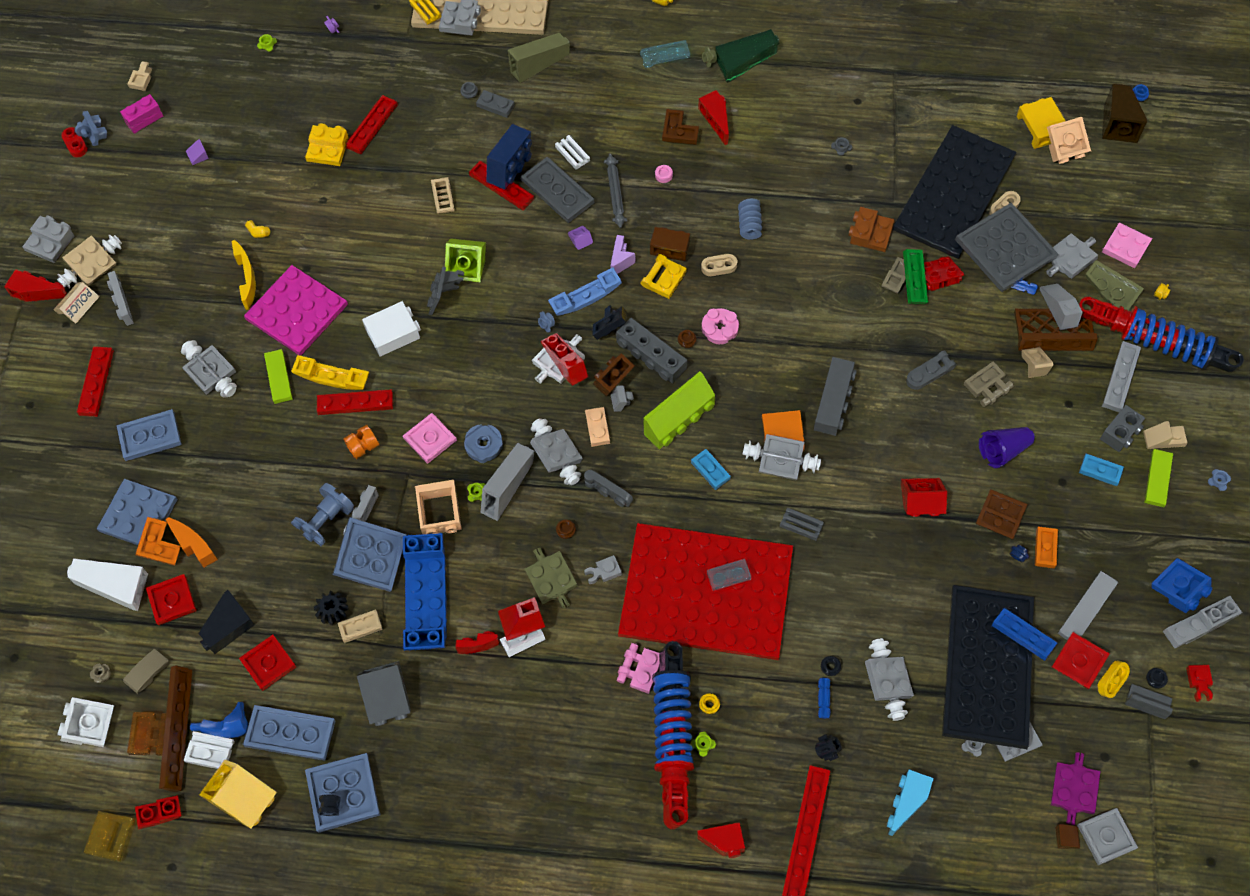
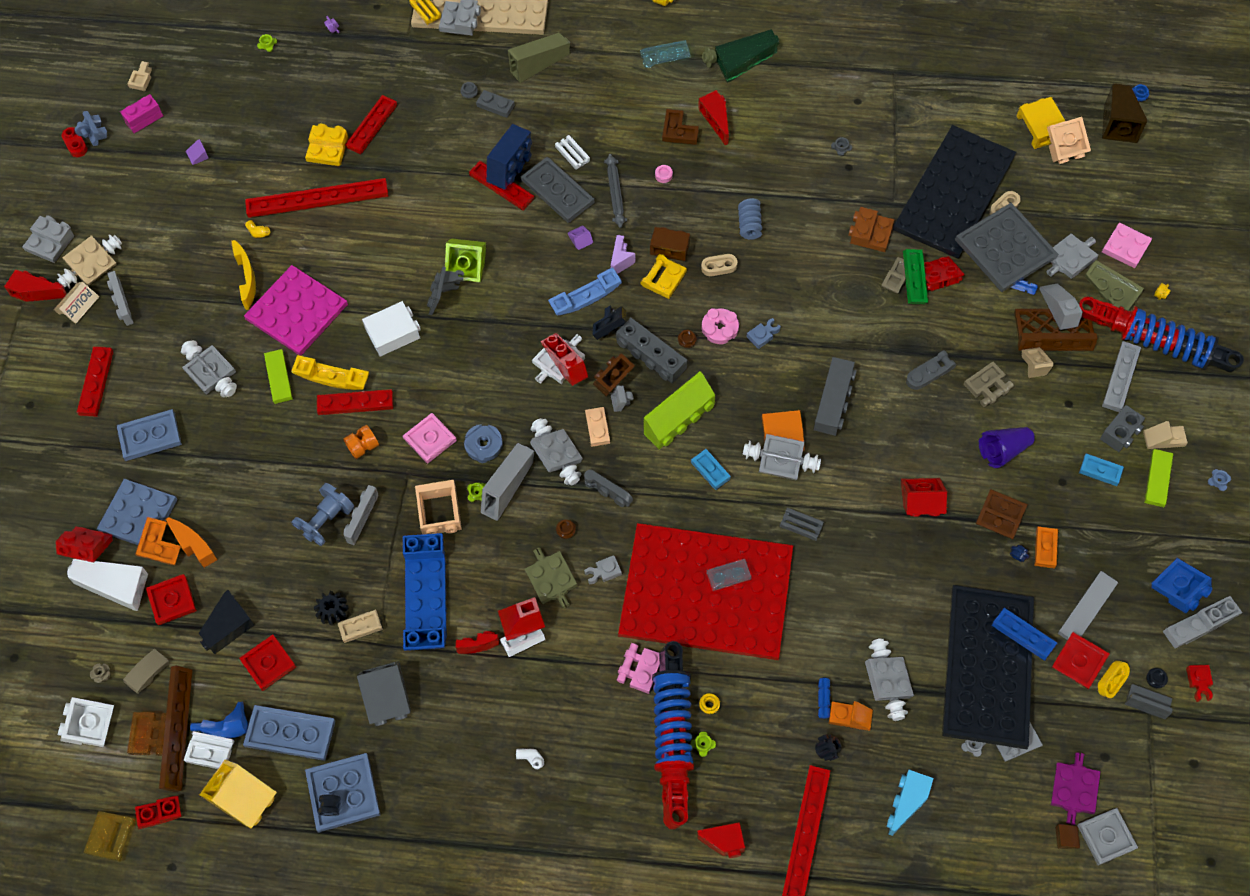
sand blue plate [333,518,406,592] -> none
tan slope [431,177,455,214] -> none
sand blue plate [538,311,555,332] -> none
black plate [820,656,841,676] -> none
none -> red plate [55,526,113,563]
none -> red plate [245,178,388,218]
none -> white arm [516,749,544,769]
none -> sand blue plate [747,318,781,349]
none -> orange slope [829,701,873,731]

